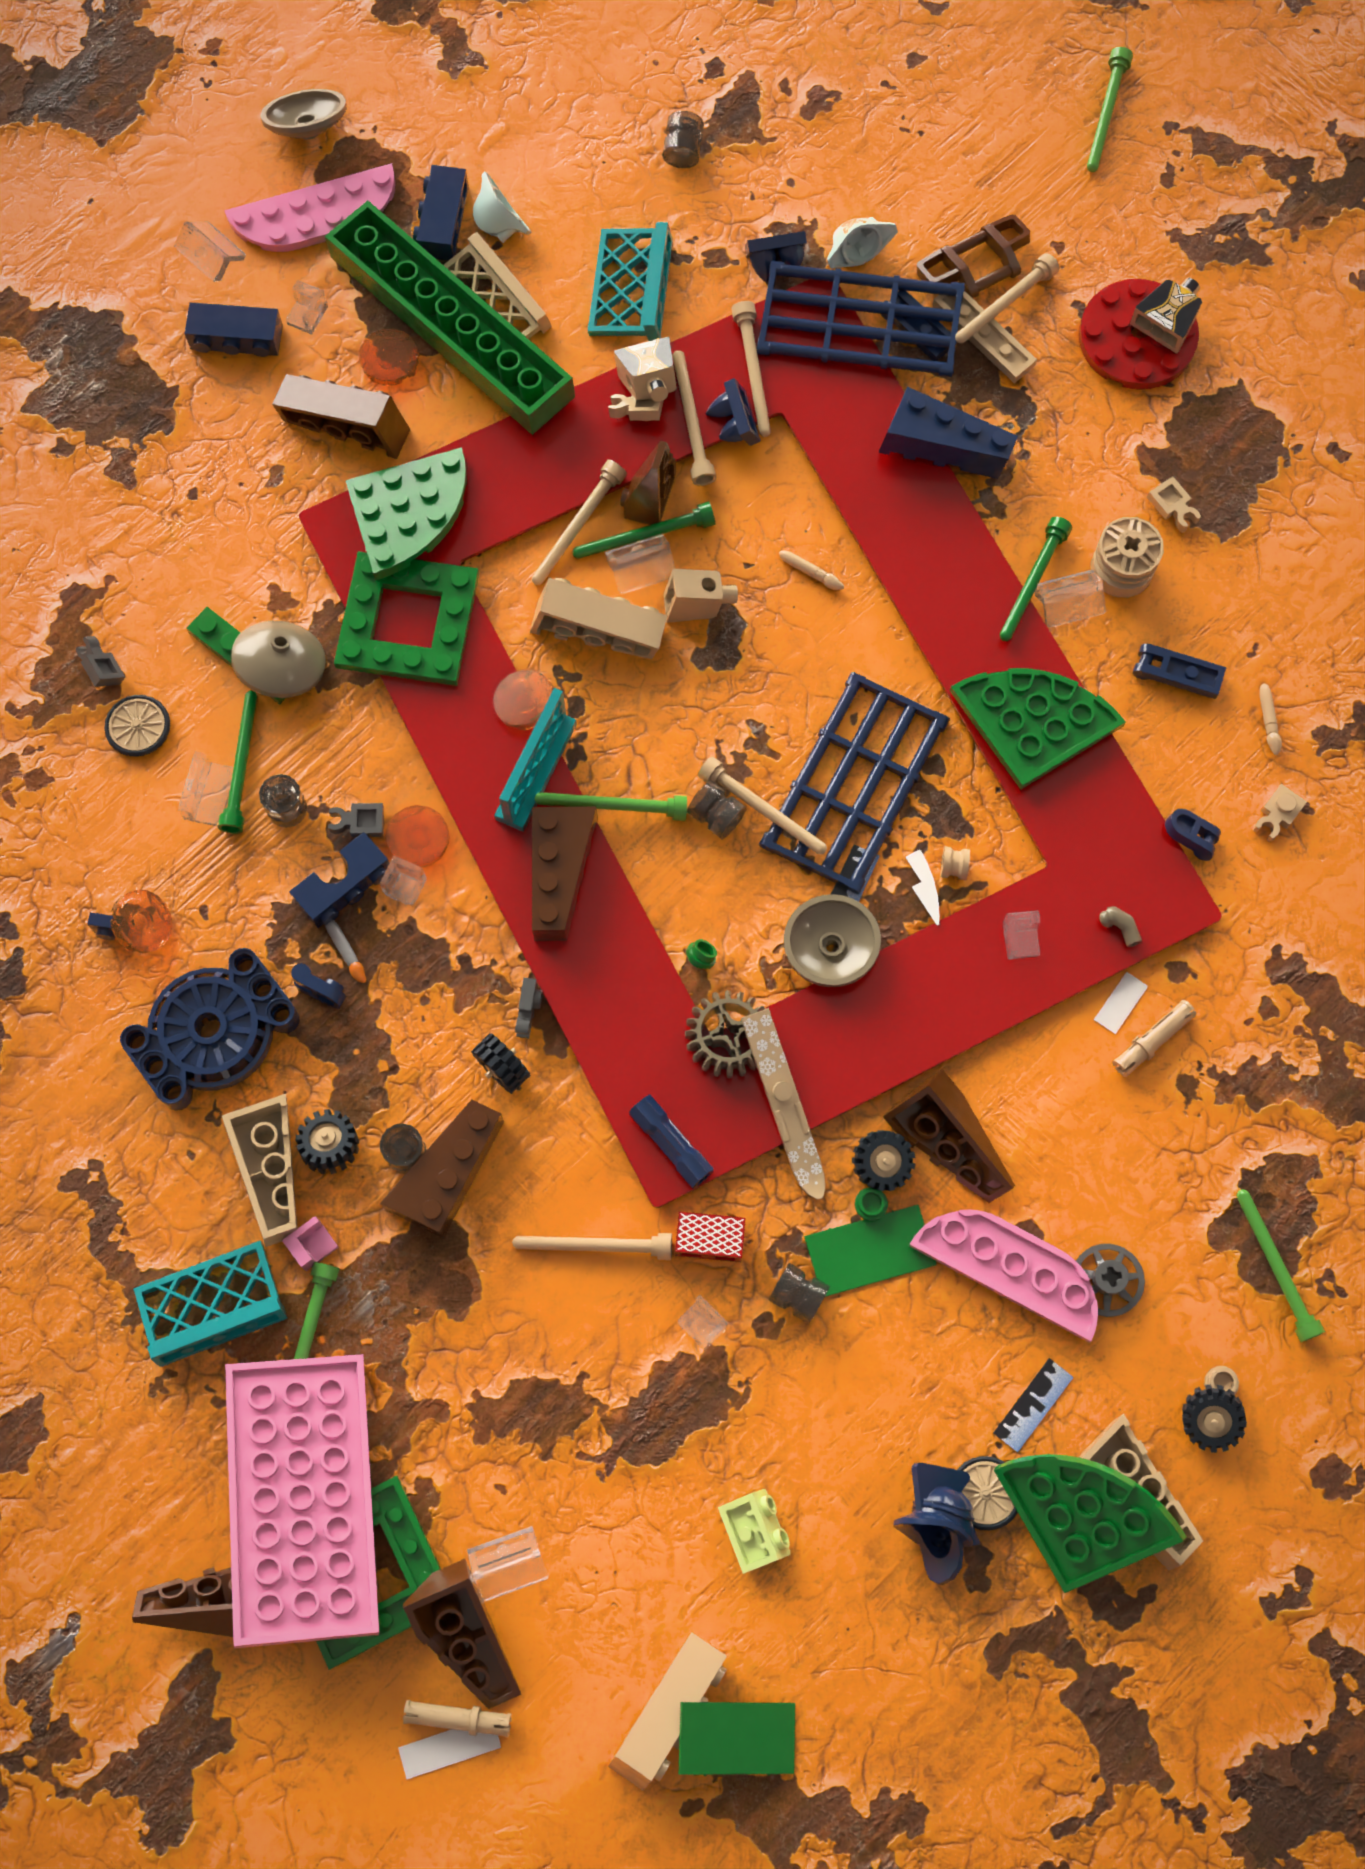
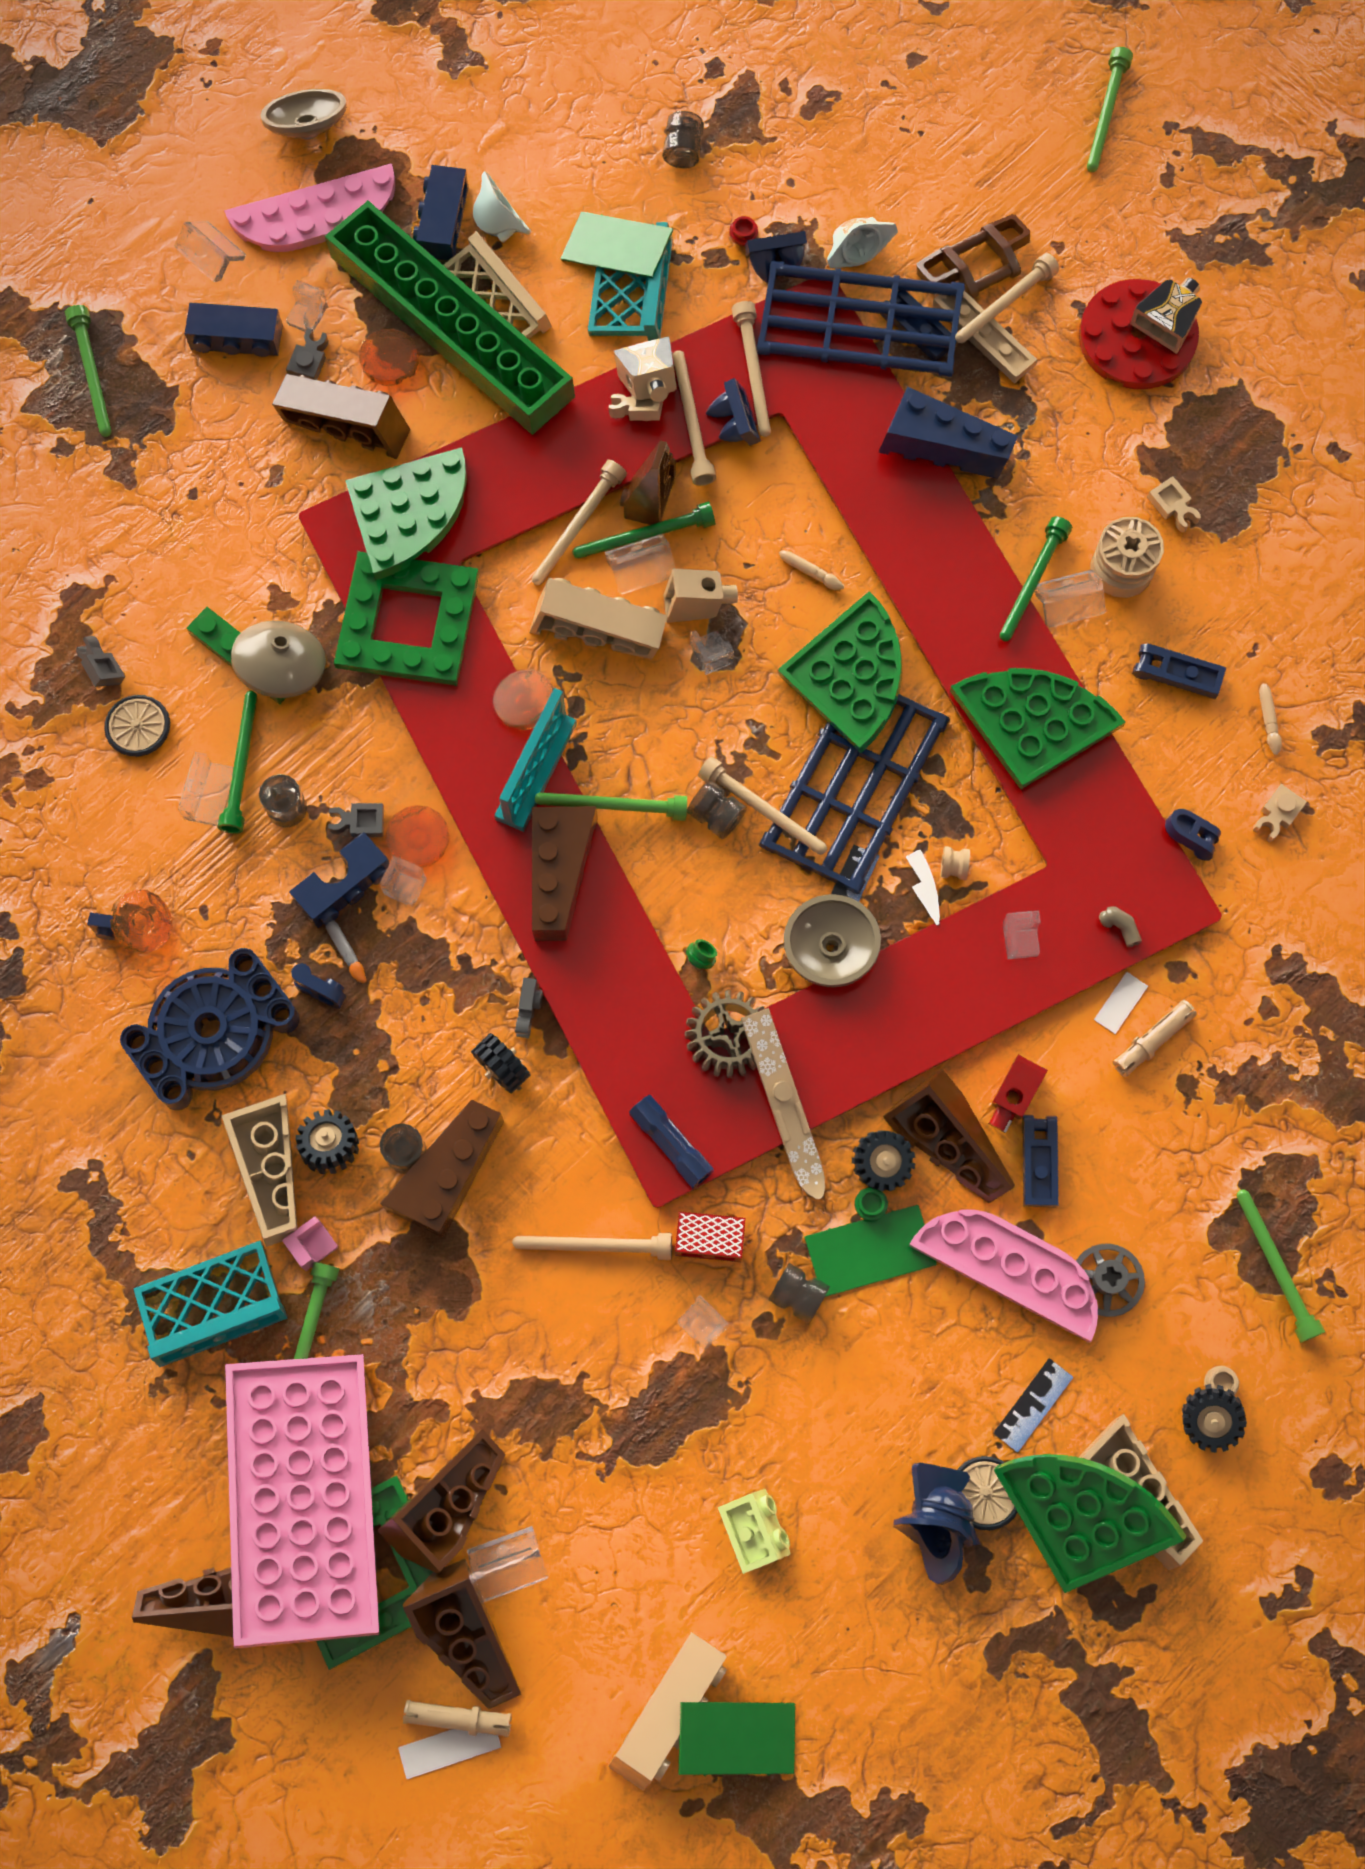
none -> bright green piece [65,305,111,437]
none -> dark grey plate [286,328,328,380]
none -> reddish brown wedge [378,1429,505,1573]
none -> window [560,211,673,278]
none -> clear panel [690,630,734,675]
none -> red plate [729,216,758,246]
none -> green plate [778,591,902,753]
none -> red torso [988,1054,1048,1133]
none -> dark blue plate [1022,1115,1059,1208]

